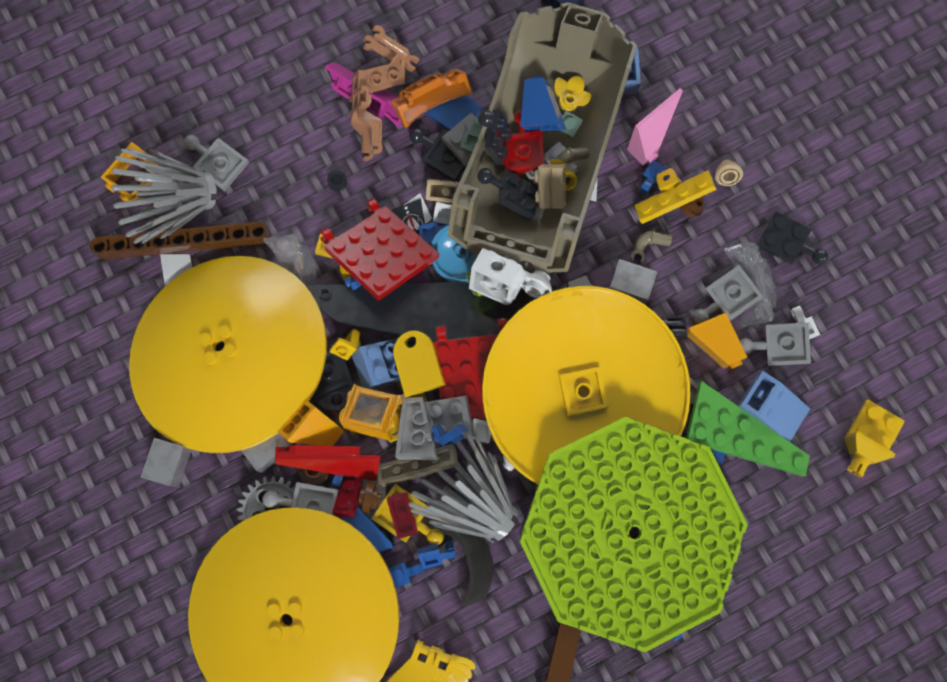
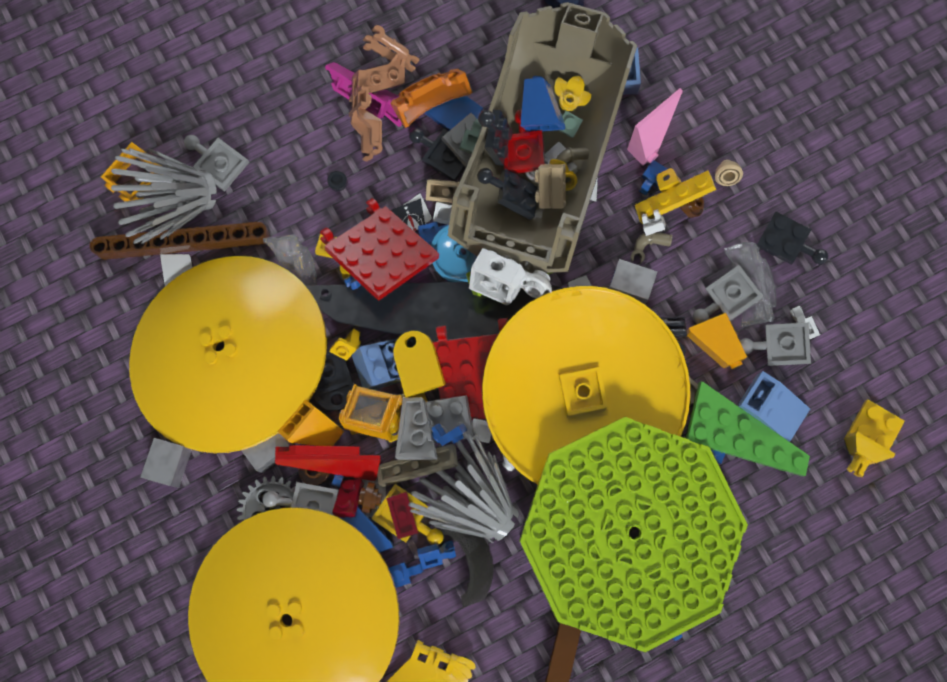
none -> white tile [642,209,666,236]

